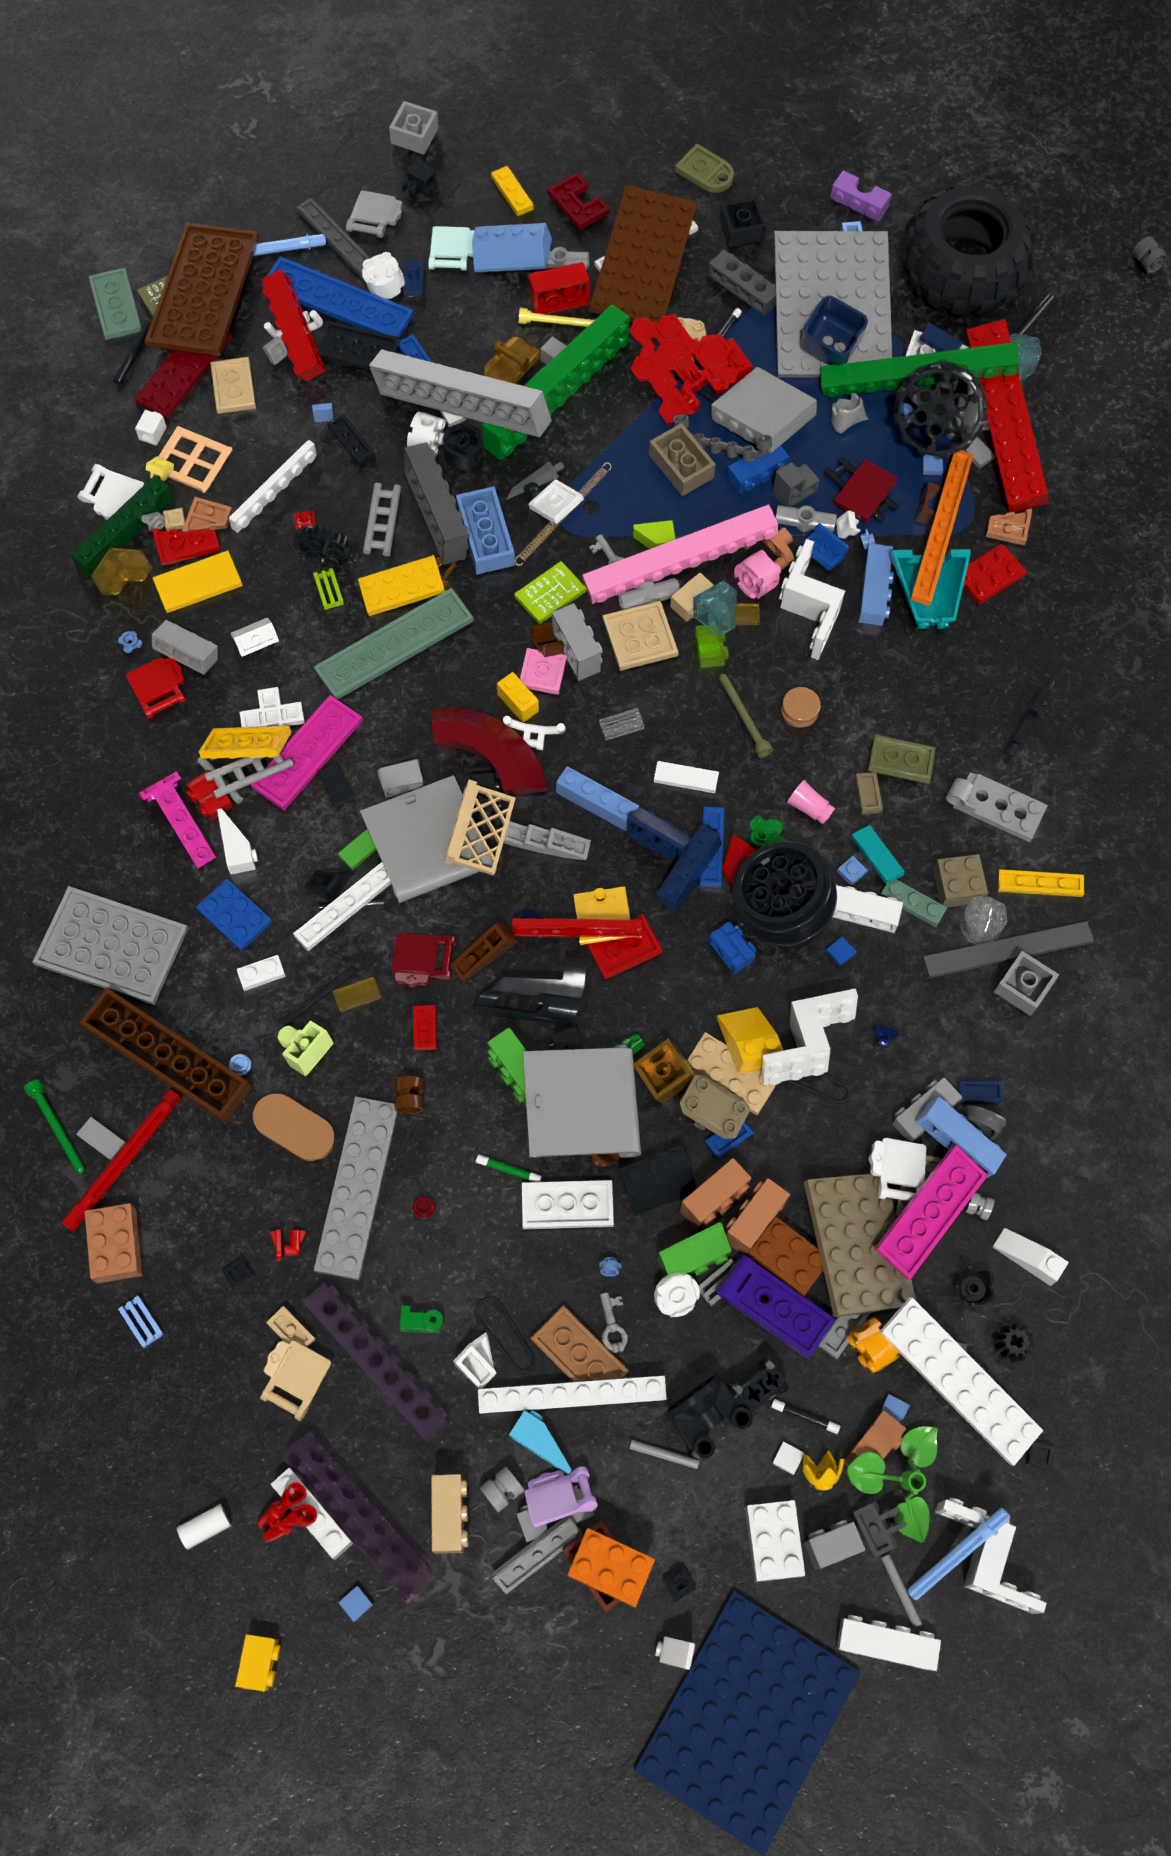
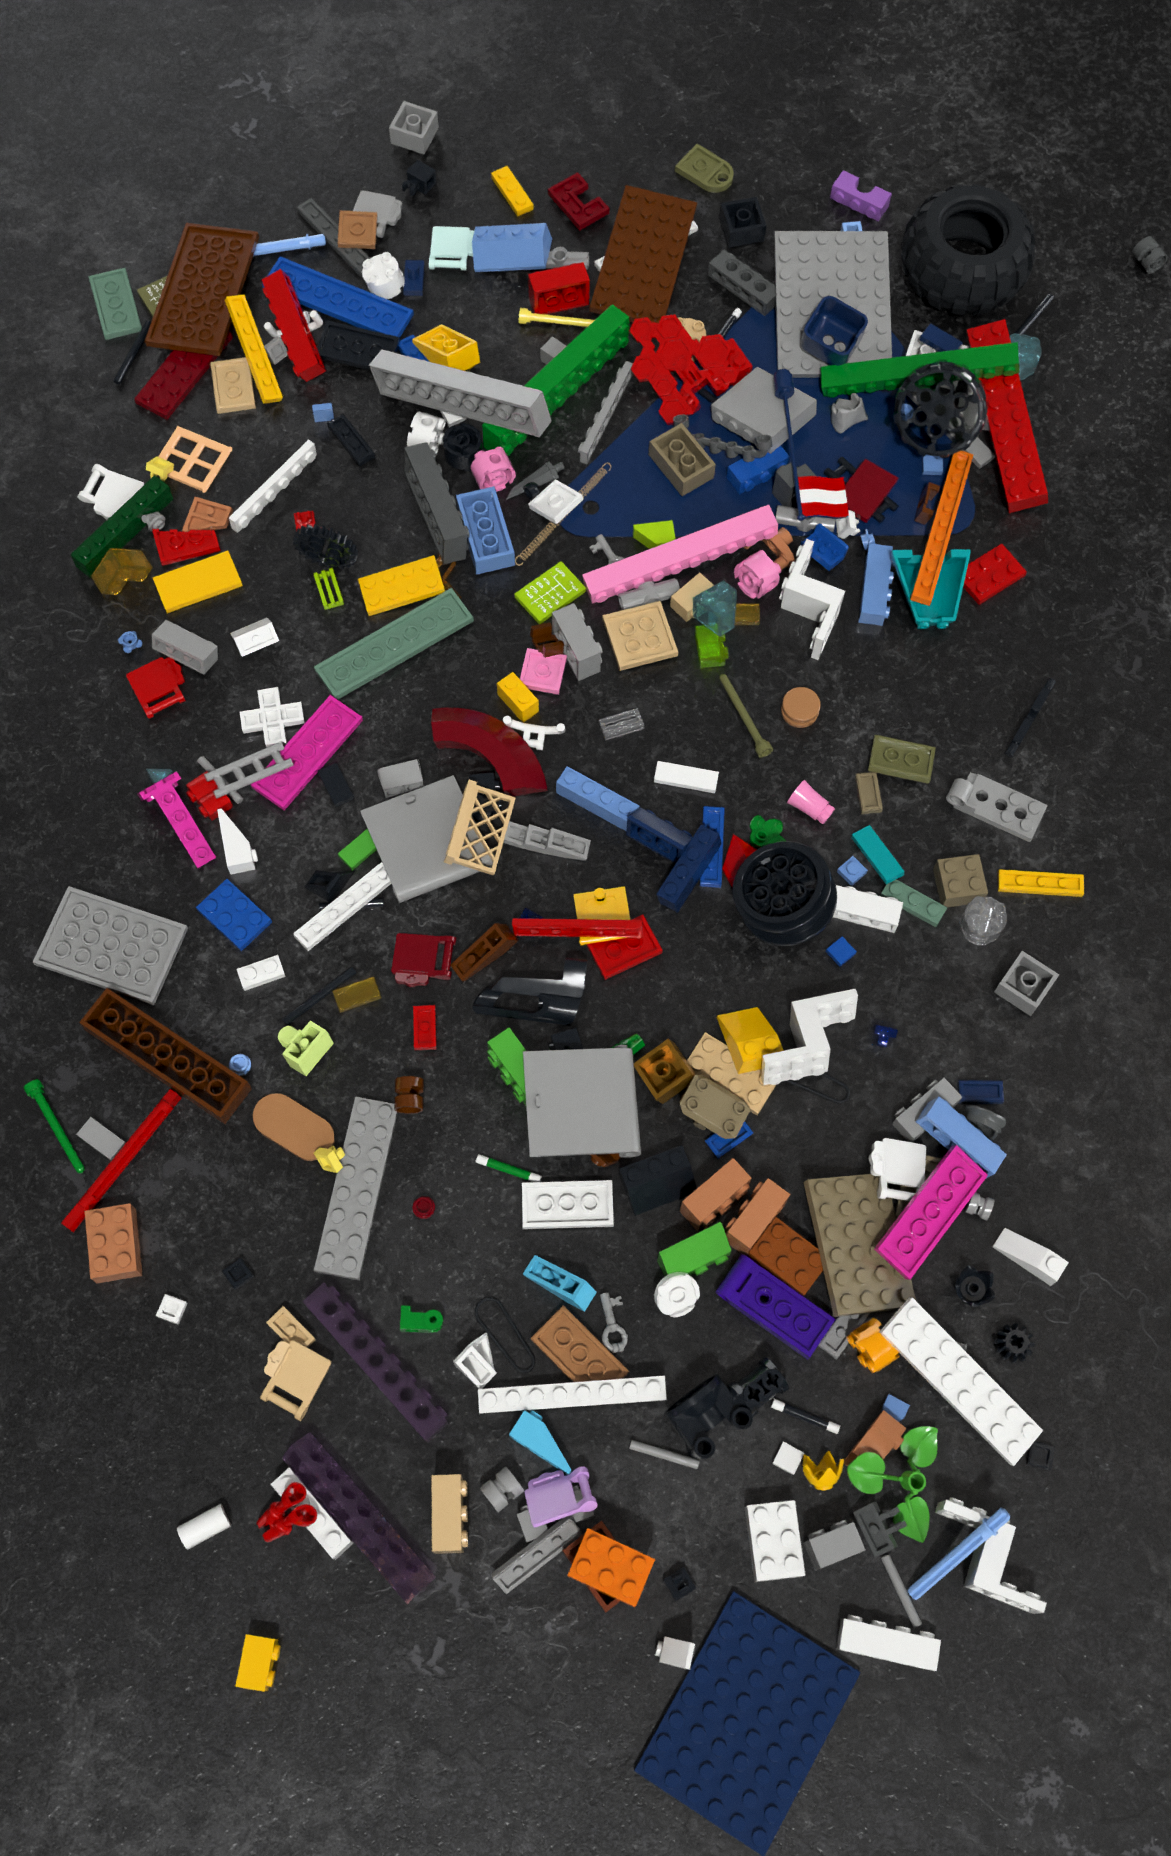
light blue tile [118,1296,164,1348] -> none
white brick [135,410,166,446] -> none
tan tile [163,508,185,531] -> none
yellow plate [199,726,291,759] -> none
red piece [270,1230,305,1261] -> none
medium blue tile [338,1586,373,1622] -> none
light grey bar [363,483,401,556] -> none
pearl gold shield [483,337,540,384] -> none
medium blue plate [599,1257,621,1277] -> none
light grey tile [699,1259,734,1306] -> none
blue brick [708,922,756,974] -> none
dark grey tile [922,921,1094,979] -> none
nougat wing [986,509,1032,545] -> none
none -> clear light blue slope [144,769,173,784]
none -> white tile [156,1294,188,1325]
none -> yellow plate [225,295,283,404]
none -> light yellow tile [314,1146,345,1173]
none -> medium nougat tile [338,211,377,249]
none -> yellow slope [412,324,480,371]
none -> bright pink brick [471,447,516,492]
none -> medium azure slope [523,1255,597,1312]
none -> light grey plate [578,361,633,464]
none -> flag [773,369,849,521]

